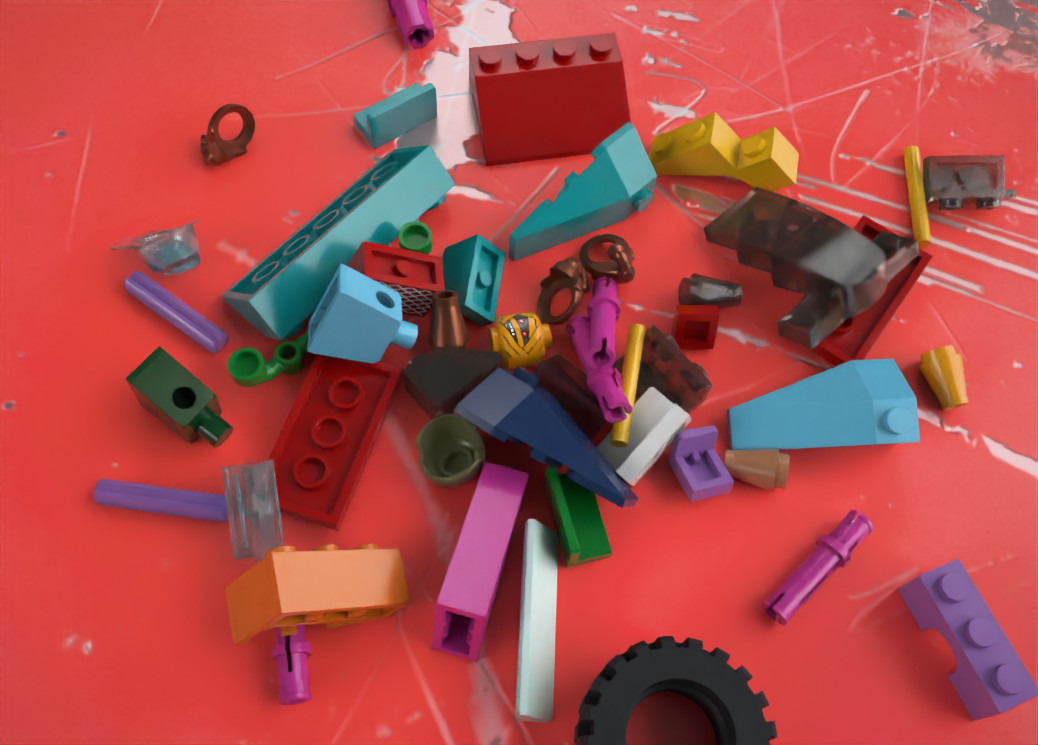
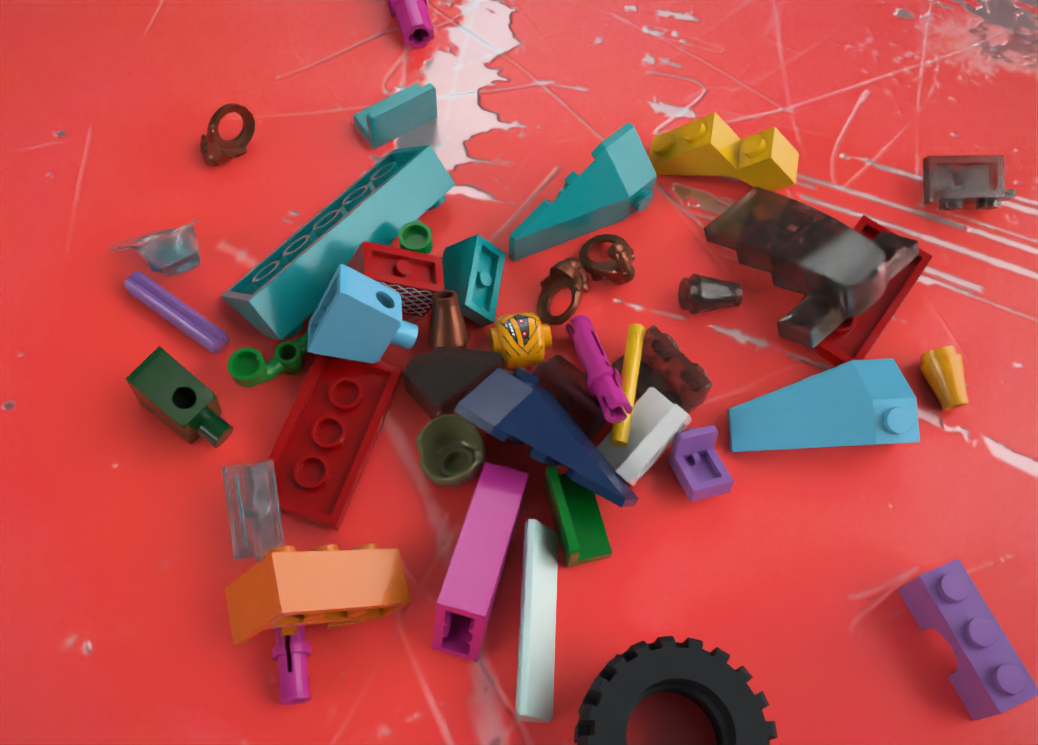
medium lavender axle [93,478,232,522] -> none
red slope [469,32,631,166] -> none
dark pink pin [587,277,620,370] -> none
red plate [670,305,720,349] -> none
nougat cone [724,448,790,492] -> none
dark pink pin [762,509,874,626] -> none
yellow bar [903,146,931,249] -> none

